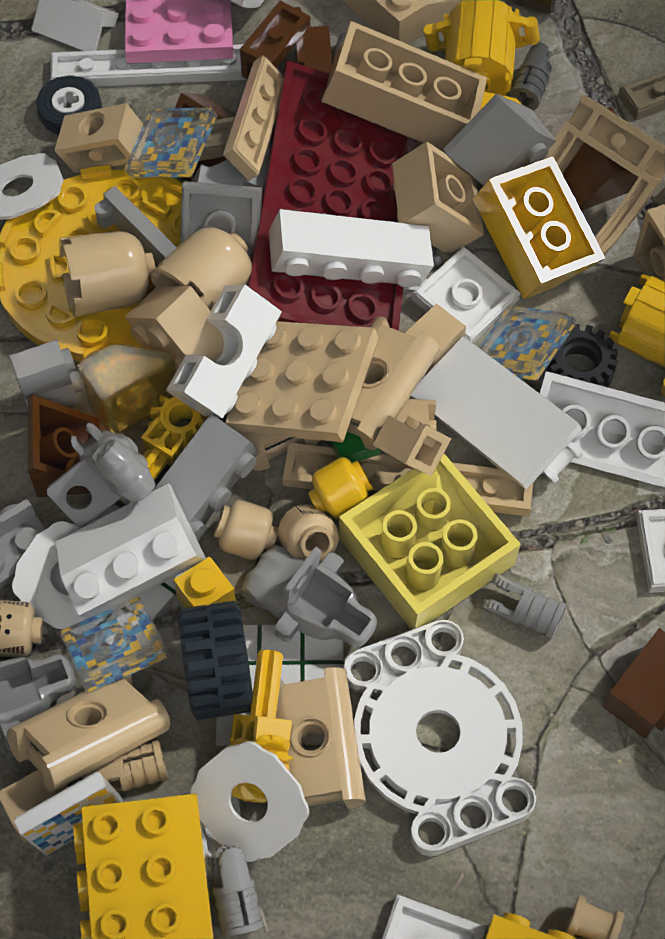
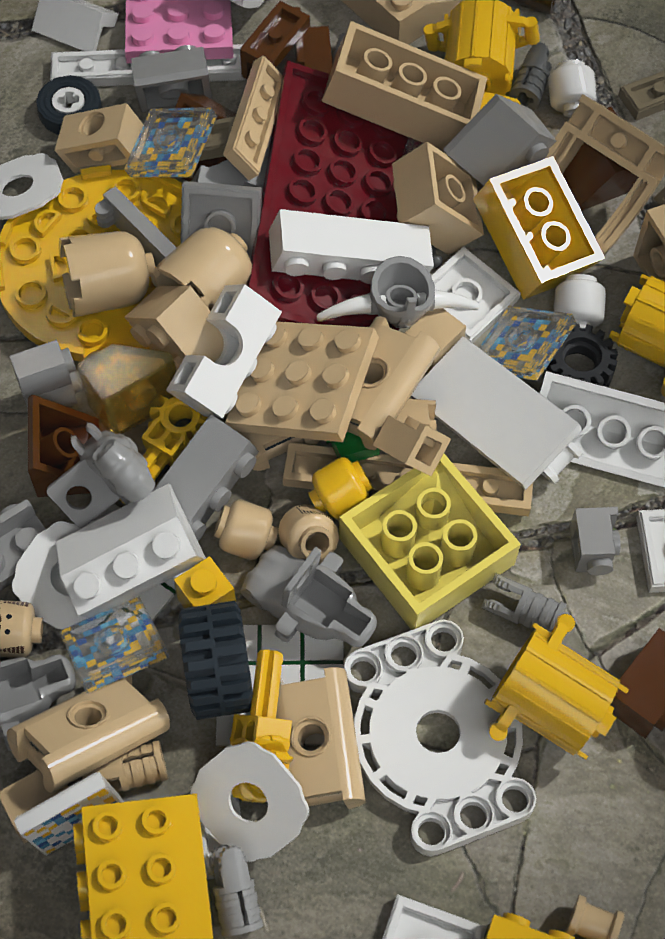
none -> light grey slope [131,45,212,112]
none -> light grey helmet [317,256,480,328]
none -> yellow container [484,614,629,760]
none -> white head [548,60,596,118]
none -> white head [554,274,606,332]
none -> light grey brick [569,507,621,576]

